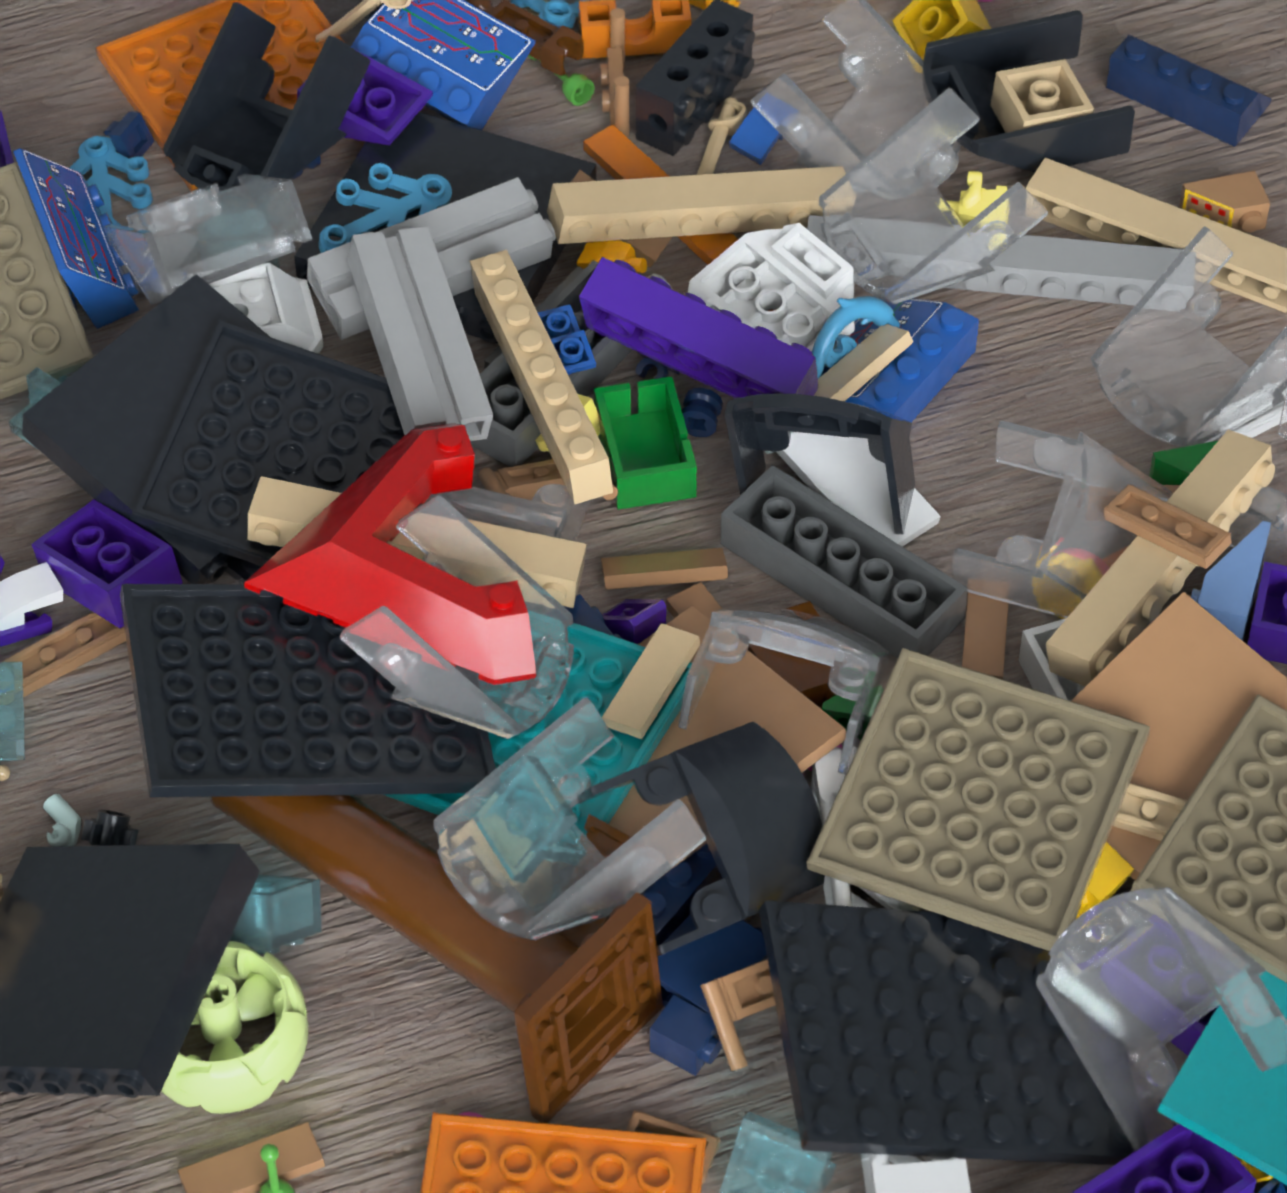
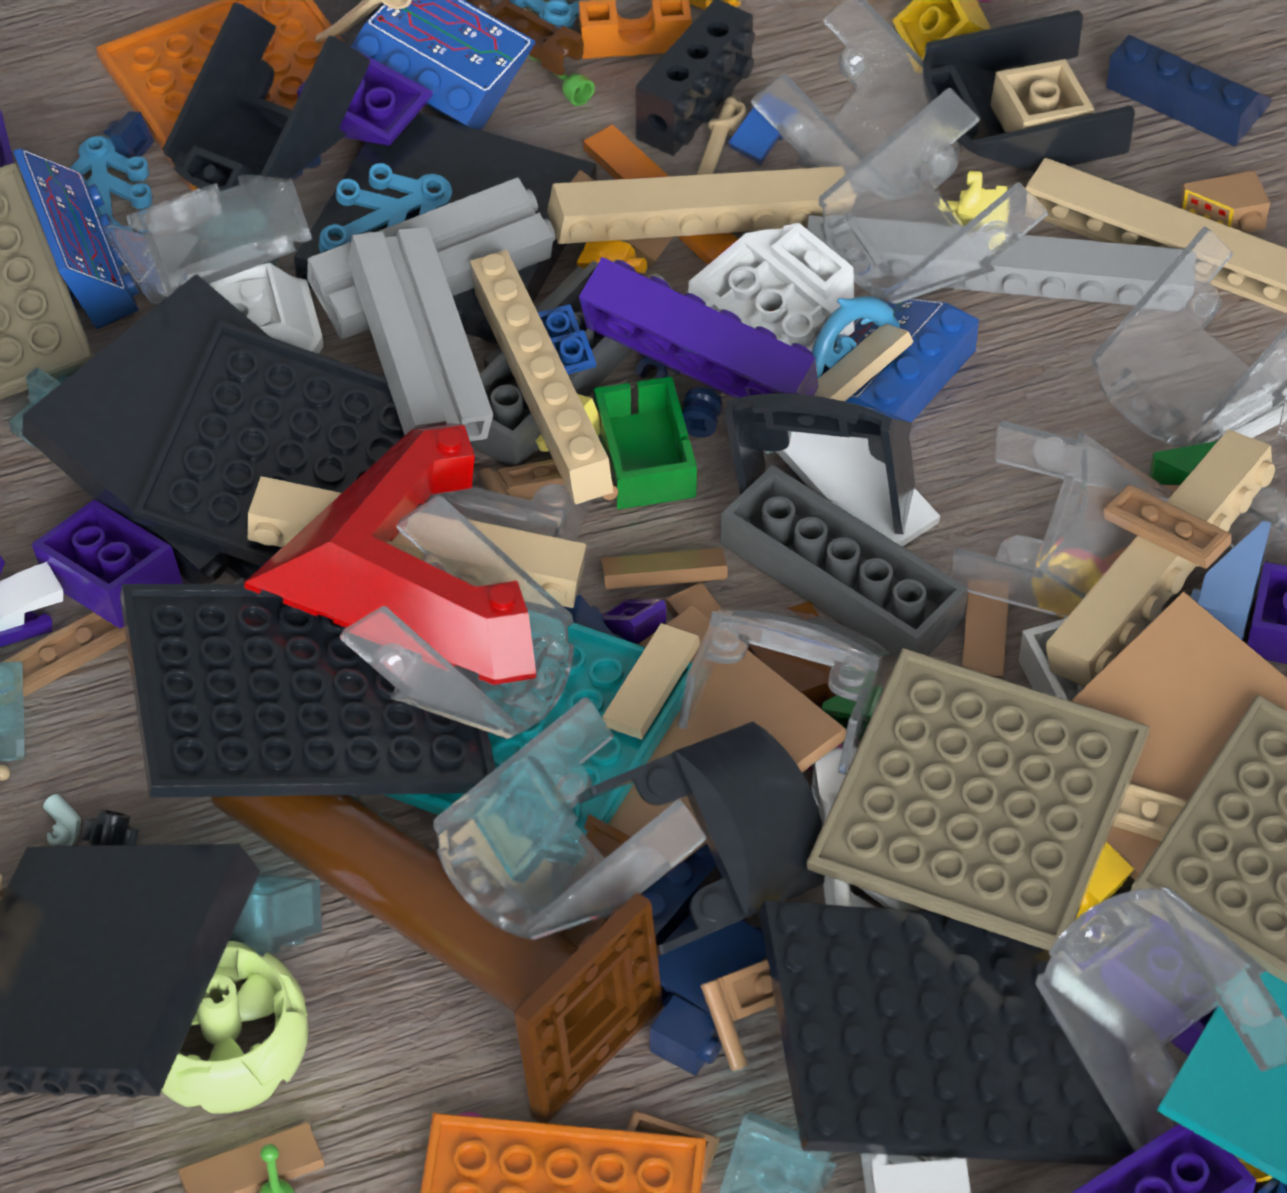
medium nougat plate [600,8,630,138] -> none

